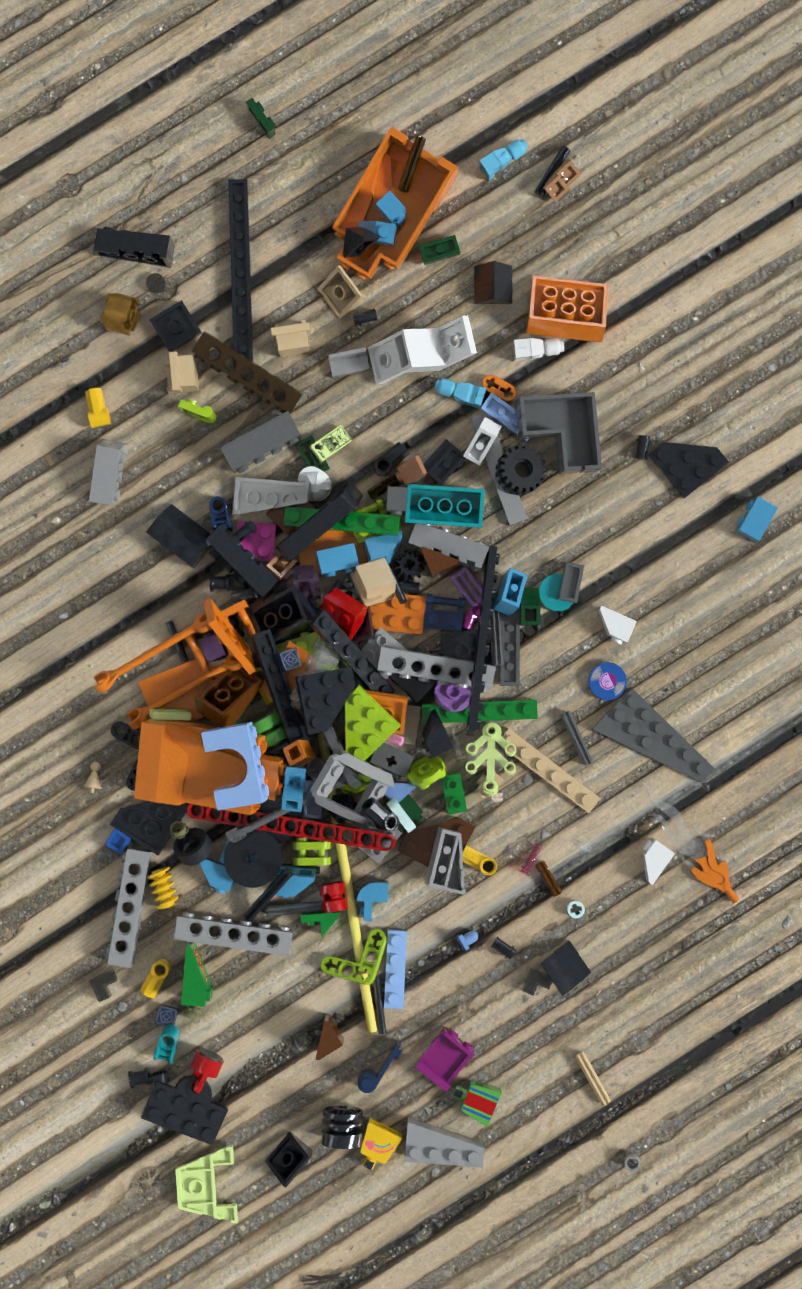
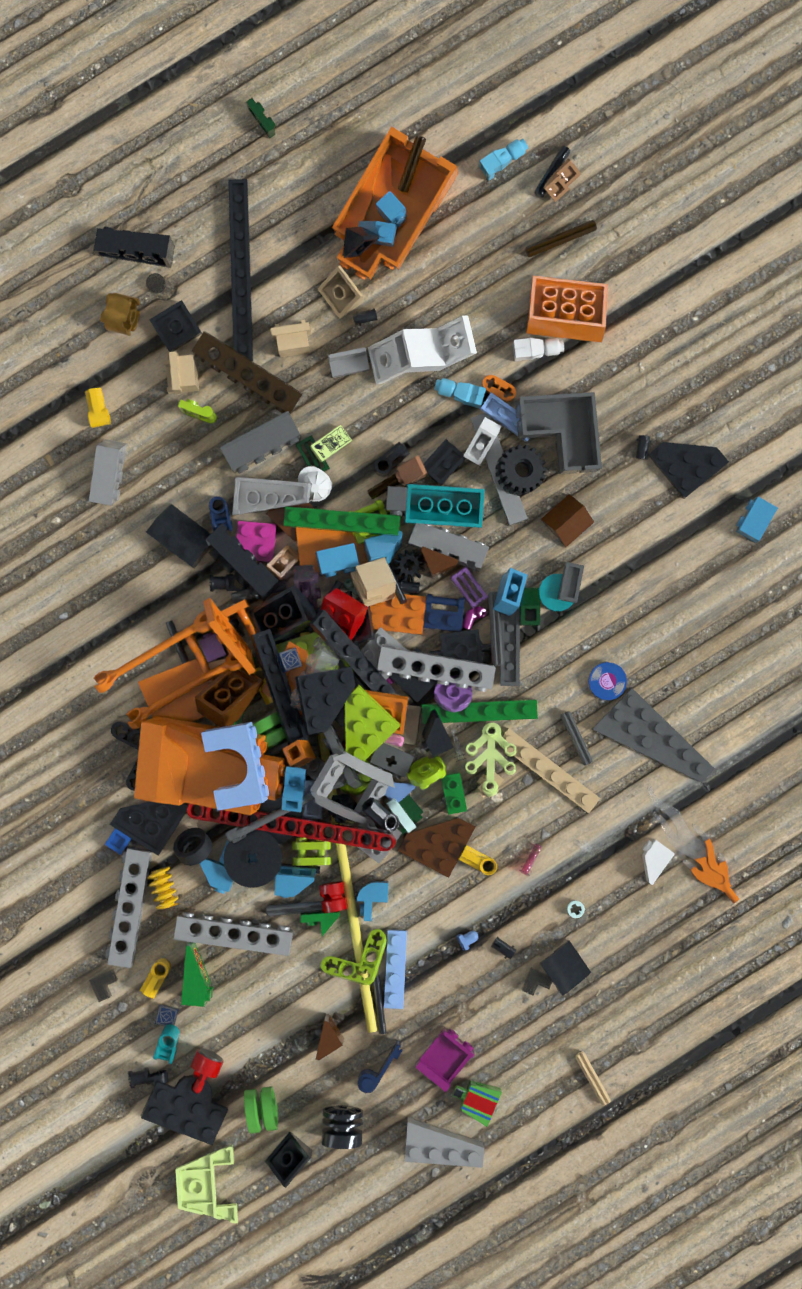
tan piece [83,762,102,793] -> none
yellowish green tile [149,708,191,720] -> none
olive plate [170,821,189,839] -> none
olive plate [184,1006,202,1021] -> none
black pin [232,520,258,543] -> none
black axle [243,867,293,921] -> none
black beam [275,481,363,562] -> none
yellow torso [360,1118,402,1170] -> none
dark green plate [419,235,460,265] -> none
light grey wedge [424,827,466,895] -> none
black plate [465,546,500,736] -> none
black slope [474,261,512,304] -> none
reddish brown axle [535,861,562,897] -> none
white slope [598,606,637,645] -> none
light grey hinge [624,1153,640,1171] -> none
none -> bright green wheel [244,1086,278,1134]
none -> dark brown axle [525,220,597,257]
none -> reddish brown slope [541,494,594,547]

